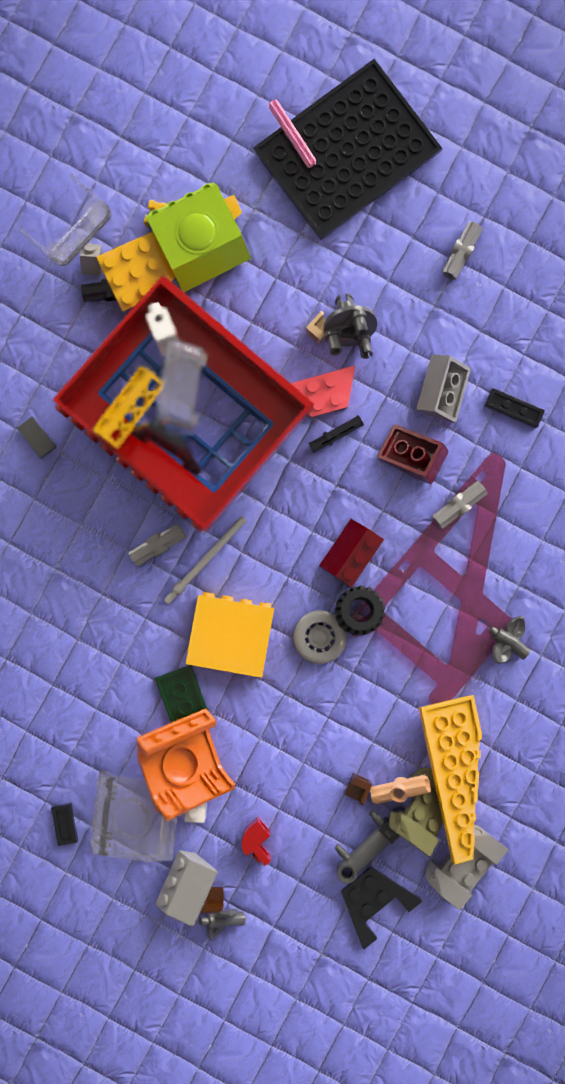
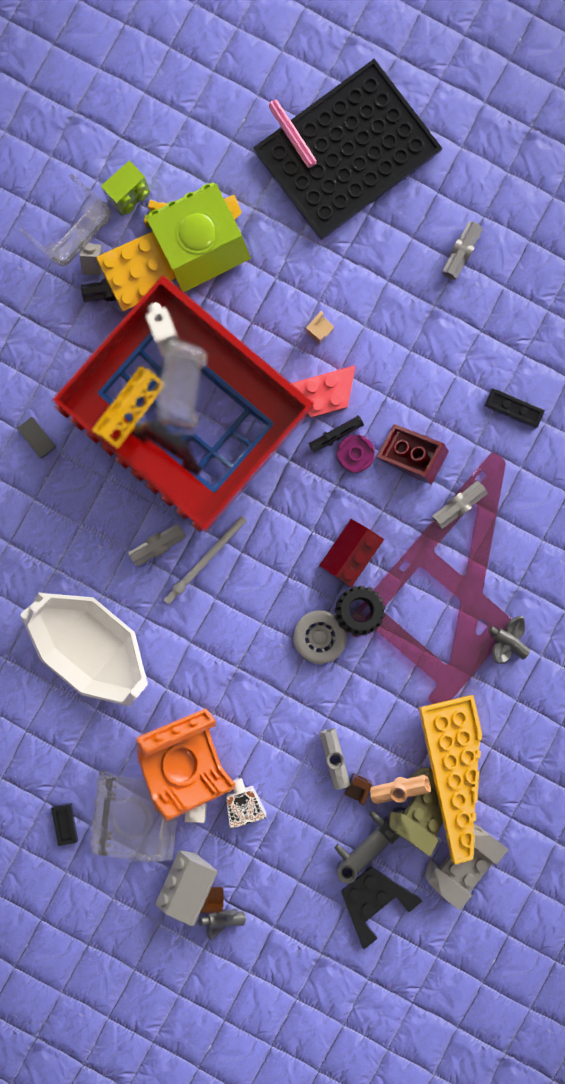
dark green tile [155,665,209,723] -> none
yellow panel [186,592,274,678] -> none
red brick [242,817,271,866] -> none
dark grey piece [323,293,377,359] -> none
light grey slope [416,355,471,423] -> none
none -> white panel [20,593,147,706]
none -> lime brick [101,160,150,217]
none -> torso [226,778,266,829]
none -> light grey piece [319,728,350,790]
none -> magenta tile [337,435,375,473]

